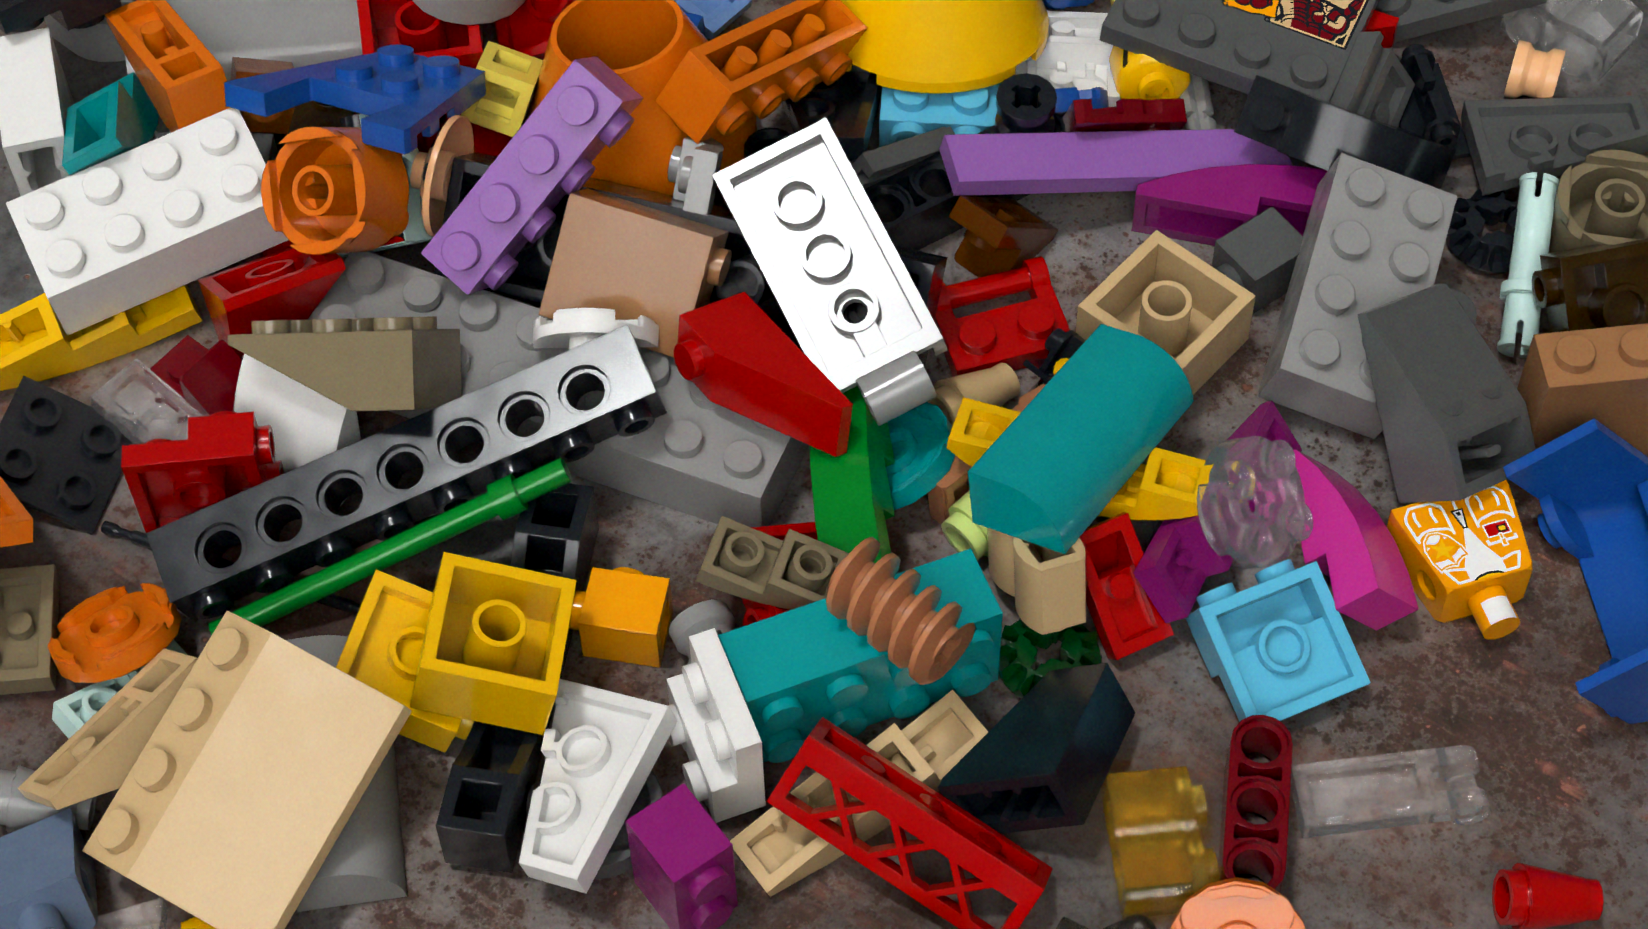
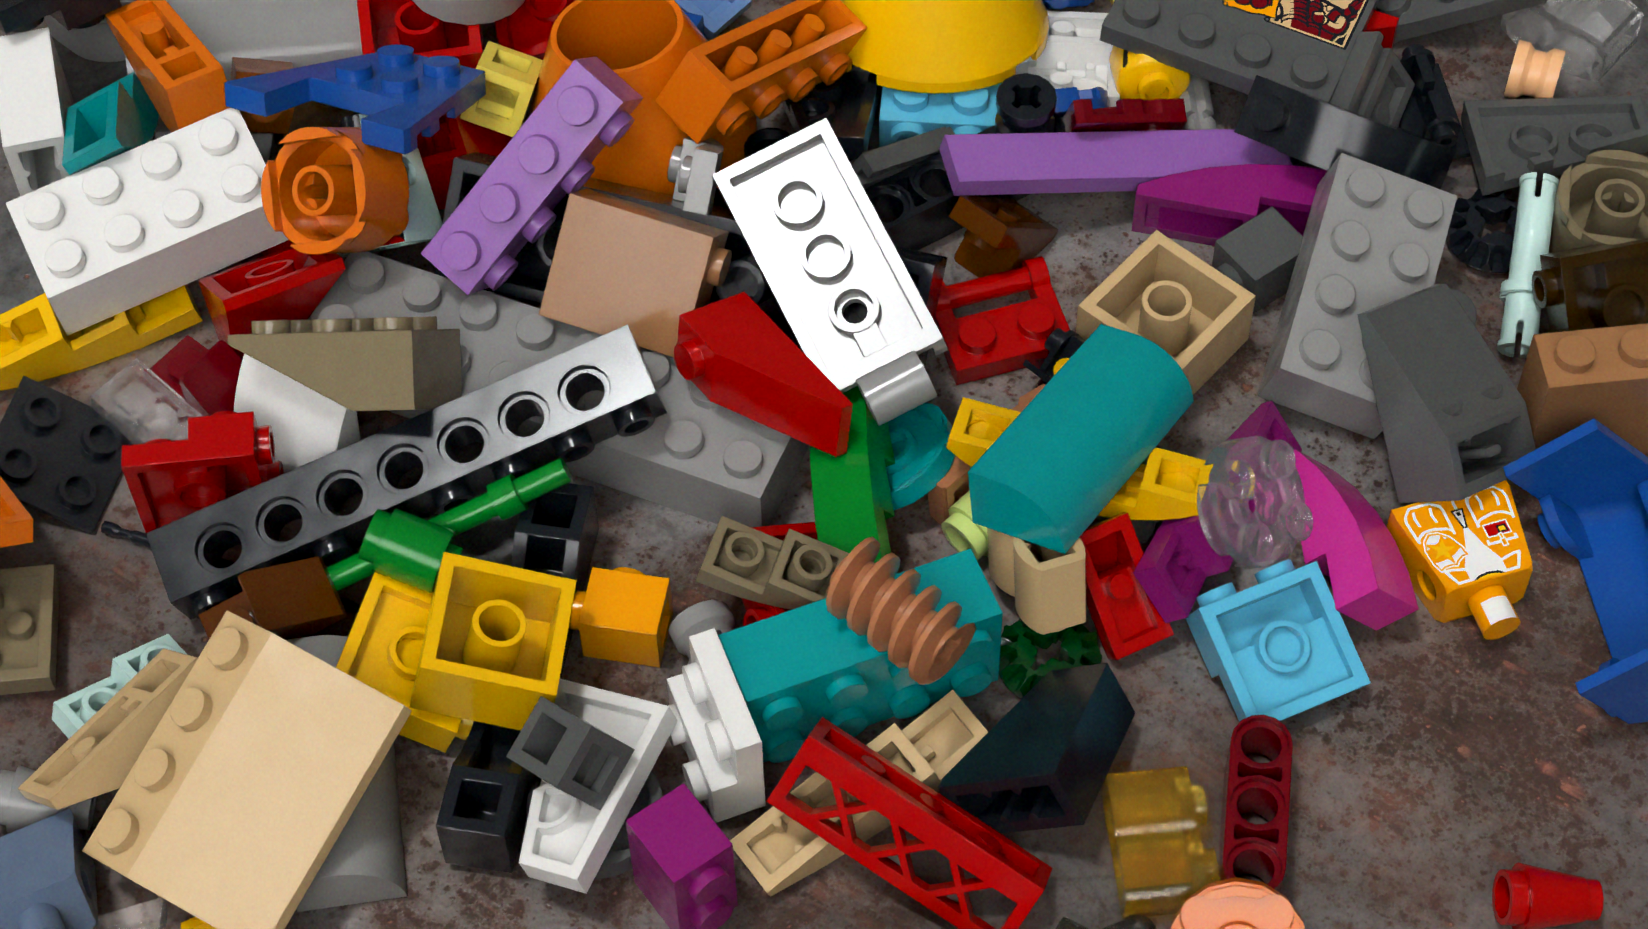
orange tile [47,583,182,683] -> none
light nougat dish [410,115,474,237] -> none
white plate [532,308,659,350] -> none
tan cone [928,363,1020,426] -> none
clear plate [1290,745,1491,838] -> none
none -> reddish brown slope [199,556,348,640]
none -> green brick [358,509,463,593]
none -> dark grey brick [506,696,635,810]

